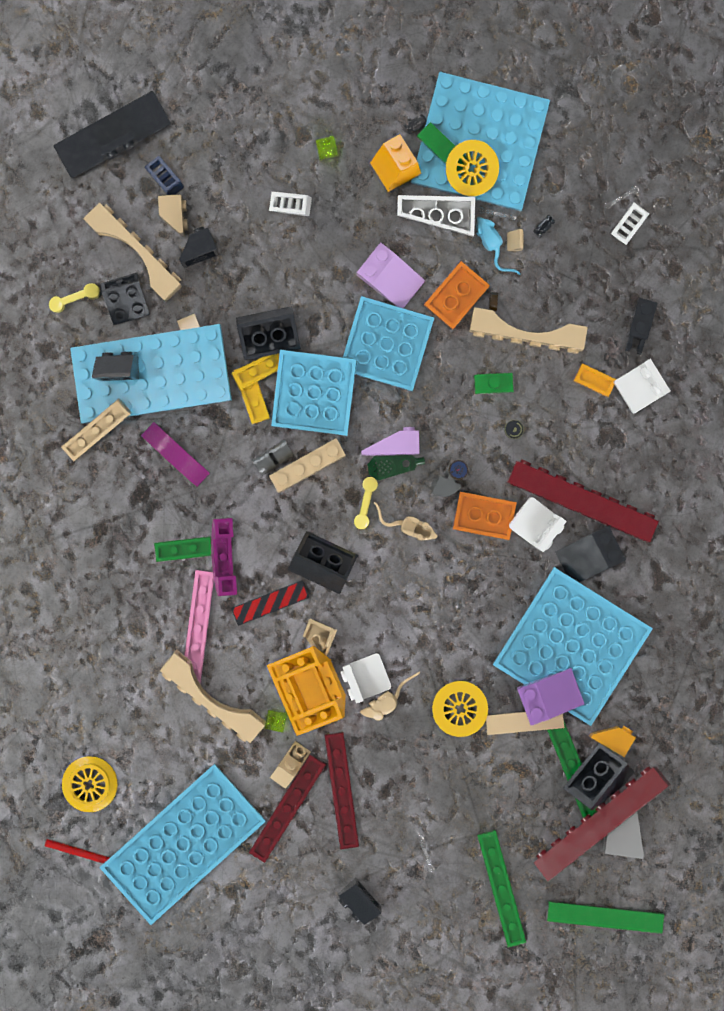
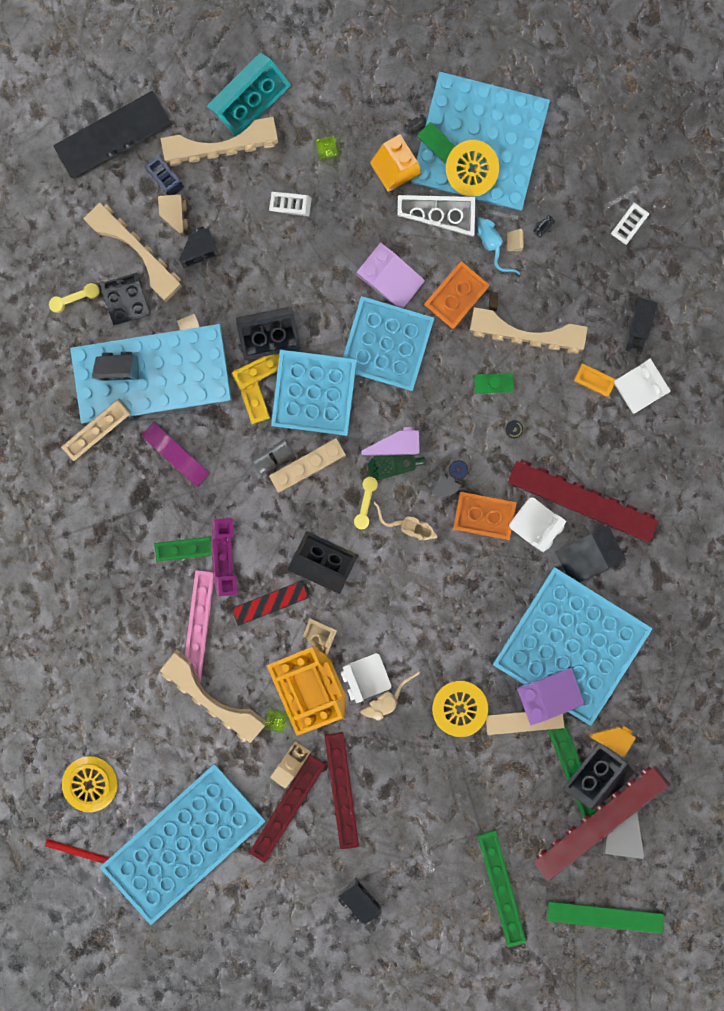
none -> tan arch [160,117,278,166]
none -> teal slope [207,52,291,136]

